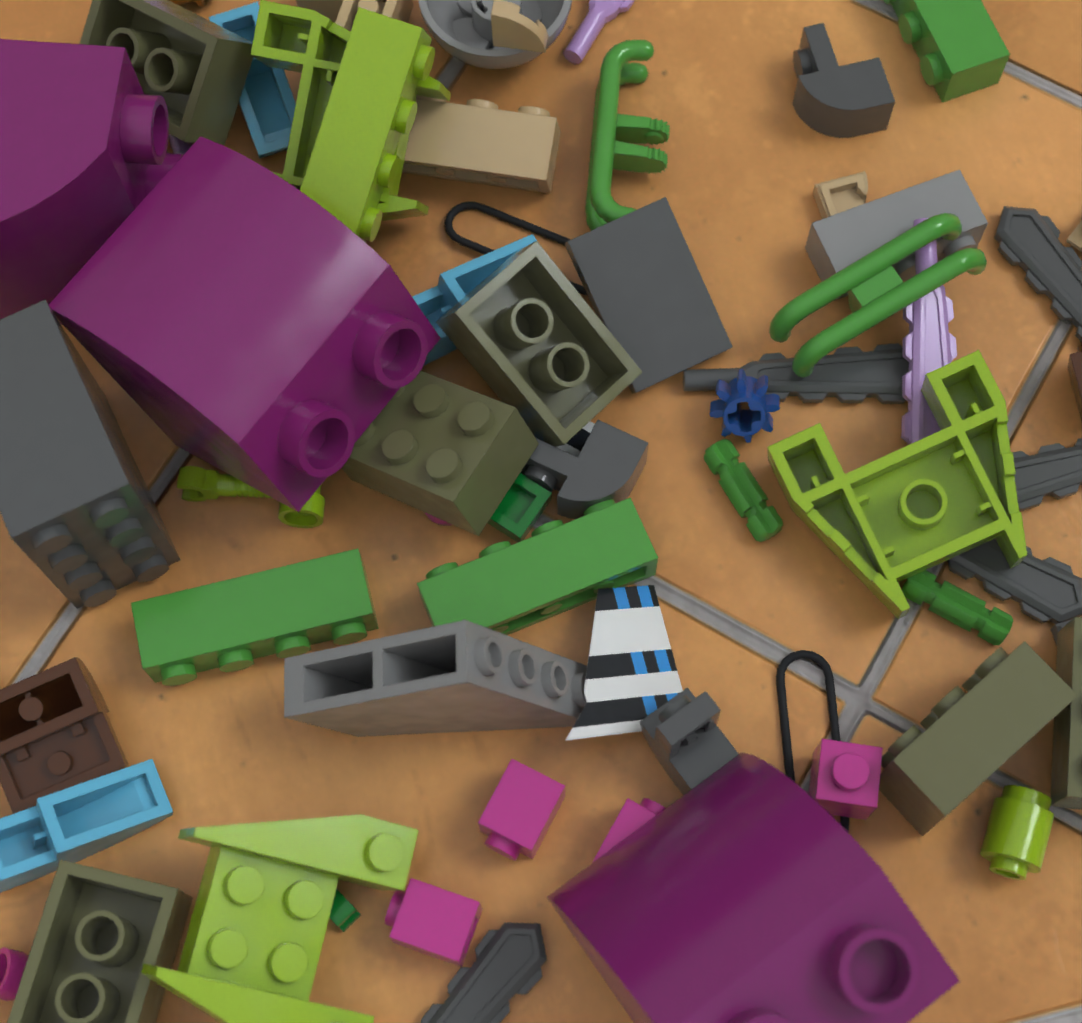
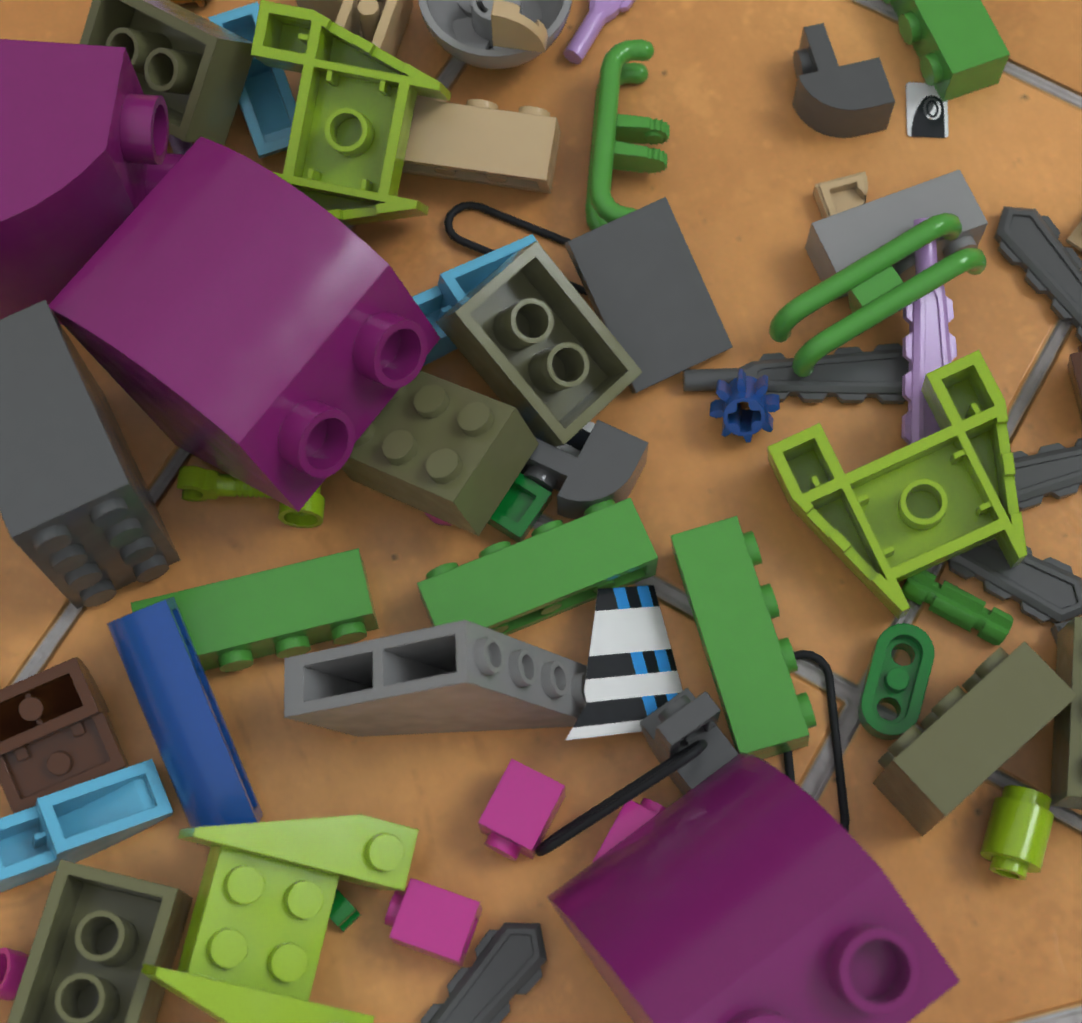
lime brick [300,7,435,242] -> none
bright green axle [704,439,783,542] -> none
dark pink brick [808,739,883,820] -> none
none -> blue brick [107,597,263,828]
none -> black piece [536,739,707,856]
none -> bright green brick [671,516,816,759]
none -> green plate [858,623,935,740]
none -> sticker [906,82,949,138]

